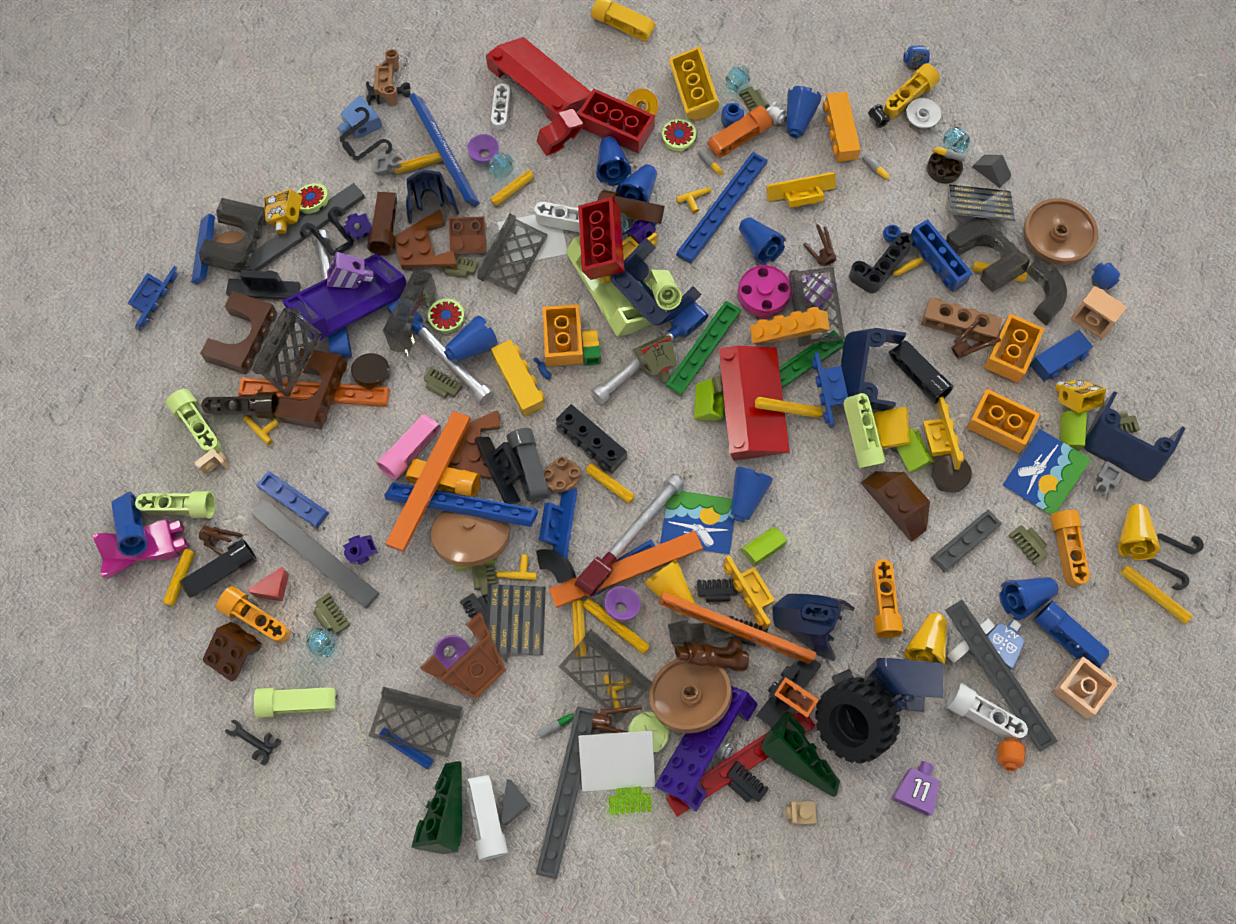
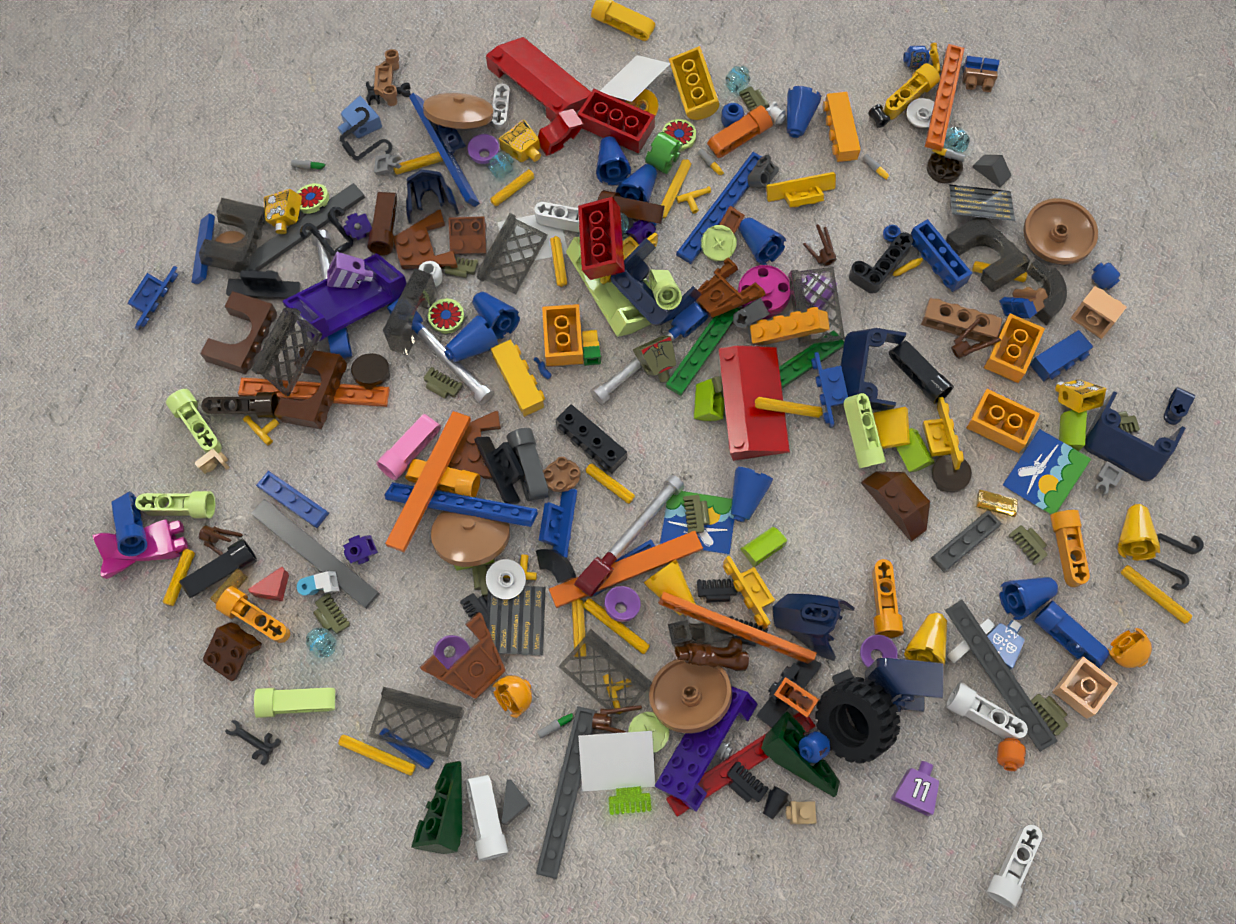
none -> clear yellow tile [210,569,248,604]
none -> light grey piece [291,160,326,169]
none -> leg [297,571,340,595]
none -> yellow axle [338,734,416,776]
none -> white head [418,261,443,288]
none -> medium nougat dish [423,93,493,129]
none -> dark blue hips [437,125,466,155]
none -> blue cone [472,292,520,339]
none -> white dish [486,559,526,599]
none -> light orange cylinder [492,675,532,718]
none -> yellow torso [499,119,541,162]
none -> yellow axle [550,236,567,287]
none -> white sticker [600,55,671,102]
none -> bright green brick [645,132,683,174]
none -> yellow axle [661,159,691,218]
none -> olive piece [683,495,710,534]
none -> dark orange wing [695,258,766,318]
none -> yellowish green tile [701,225,737,261]
none -> dark orange tile [719,206,745,234]
none -> dark grey piece [733,298,770,328]
none -> dark grey piece [747,155,779,188]
none -> black cone [762,786,789,819]
none -> blue head [799,731,830,763]
none -> medium lavender piece [860,634,898,668]
none -> orange tile [924,44,965,151]
none -> yellow piece [929,43,941,74]
none -> medium nougat hips [962,56,1000,92]
none -> clear yellow tile [976,489,1018,517]
none -> white beam [986,825,1042,908]
none -> hips [999,287,1048,319]
none -> olive piece [1031,694,1068,736]
none -> light orange cylinder [1108,628,1152,668]
none -> dark blue piece [1163,387,1196,425]

